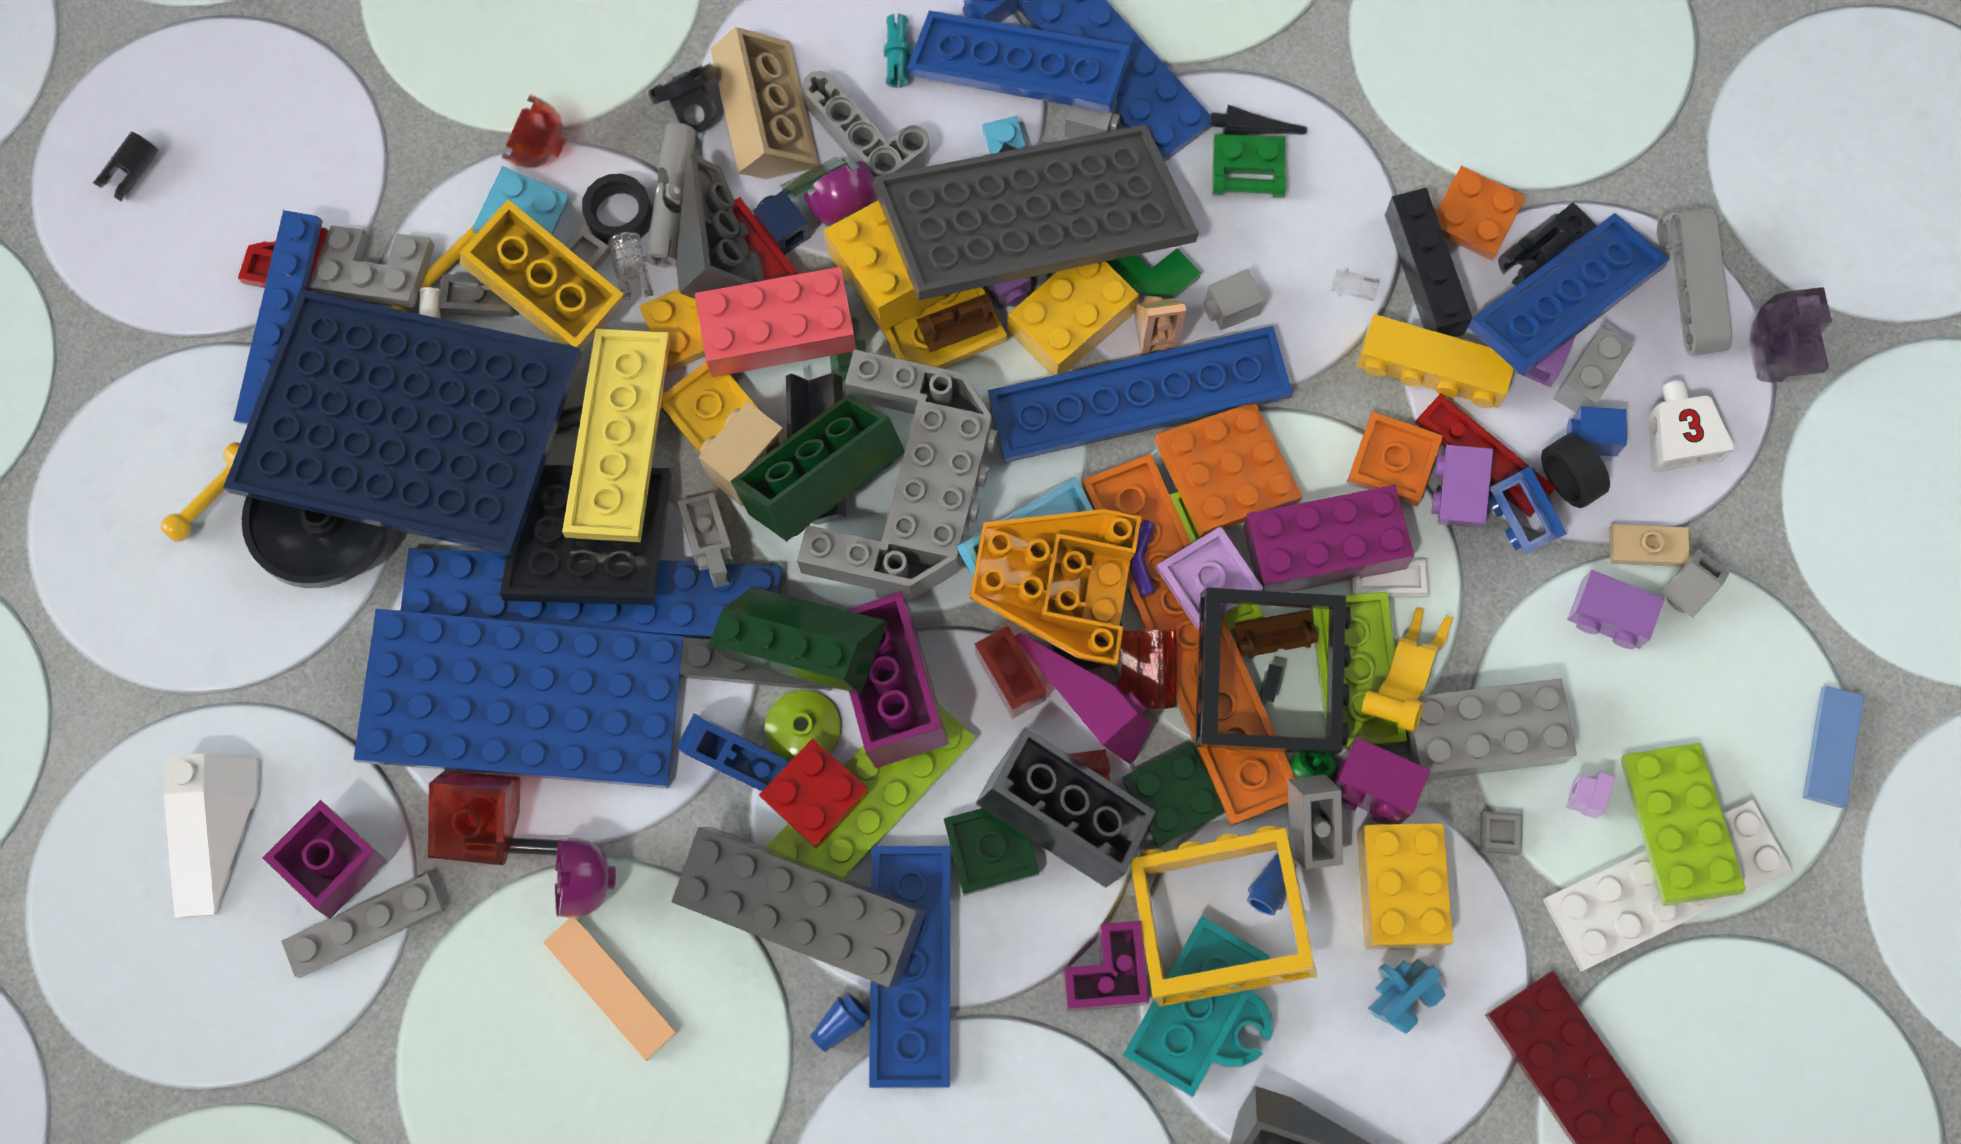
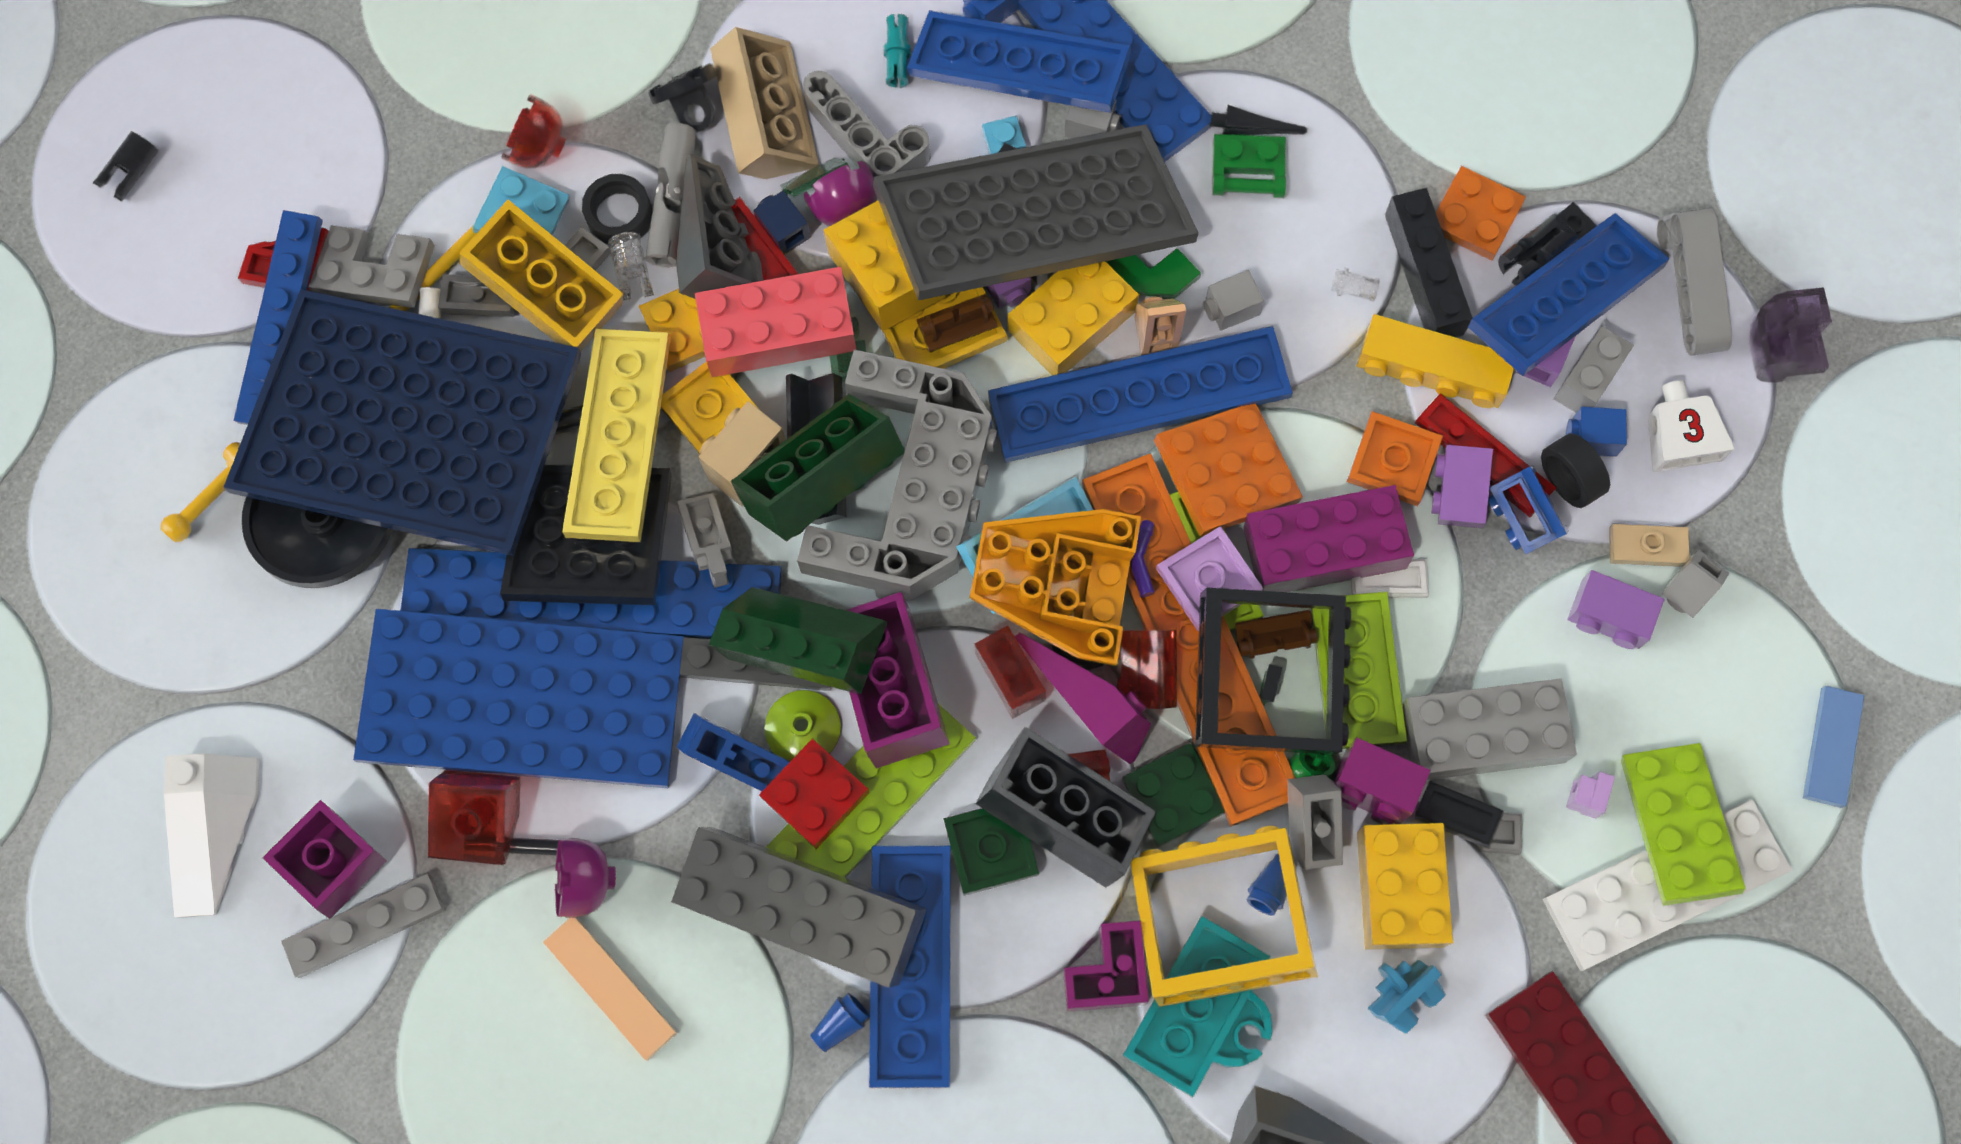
yellow flag [1362,607,1454,732] -> none
none -> black tile [1414,781,1504,849]

